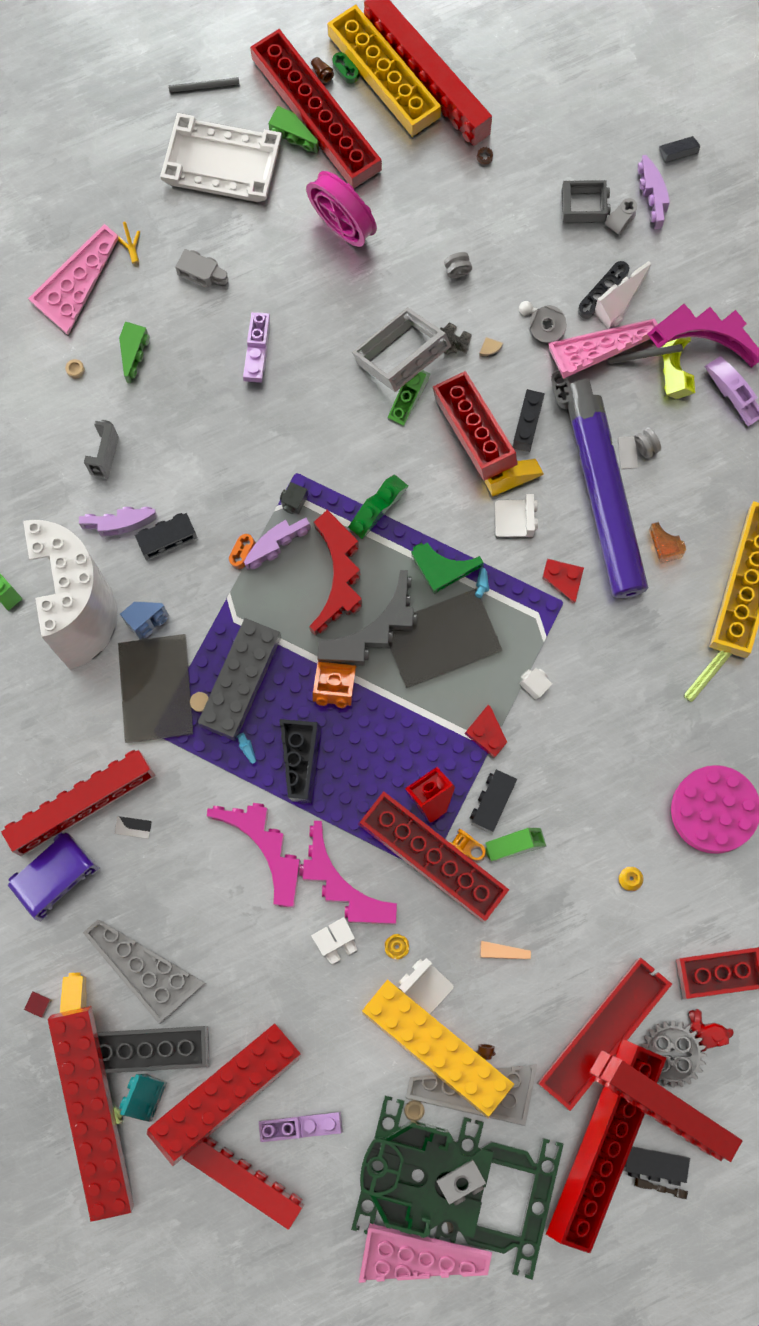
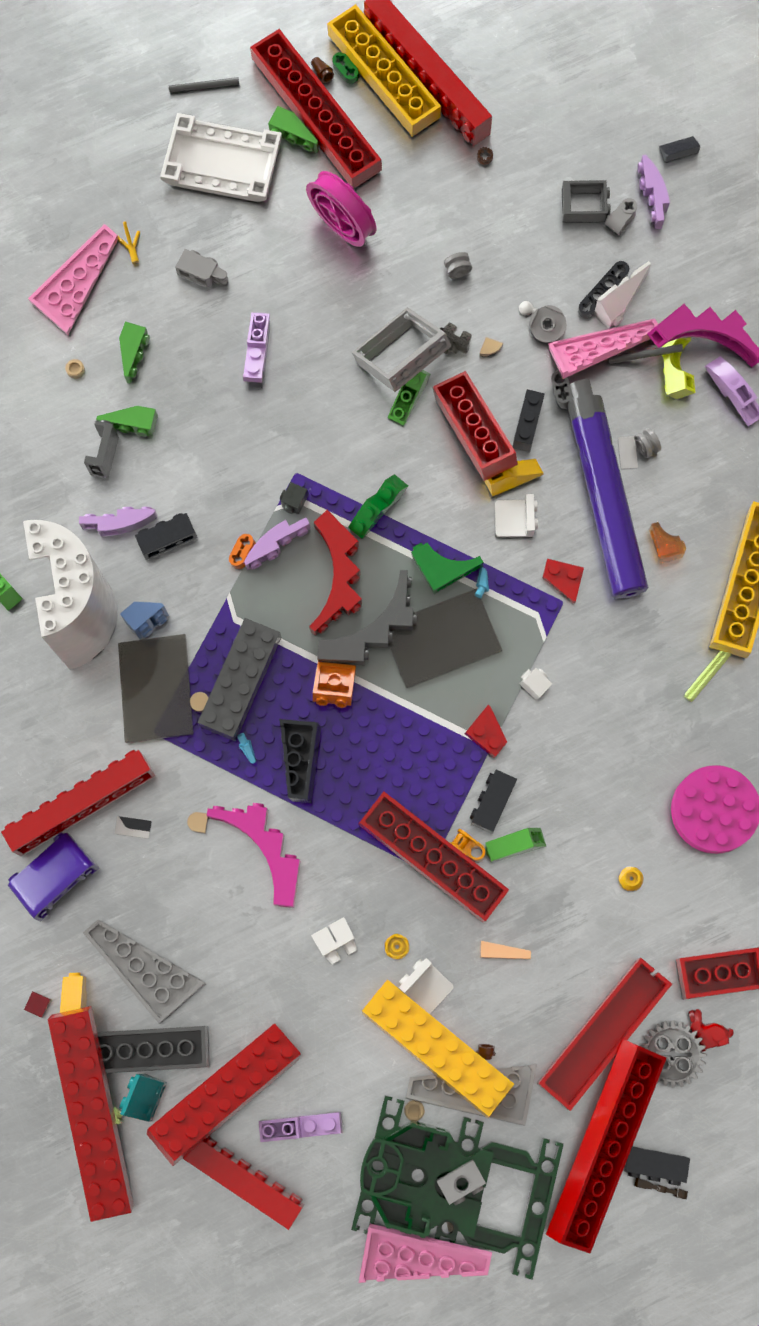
dark pink arch [299,820,397,925] -> none
red slope [405,767,455,823] -> none
red piece [590,1051,743,1162] -> none
none -> bright green slope [96,406,158,437]
none -> tan tile [187,812,208,834]

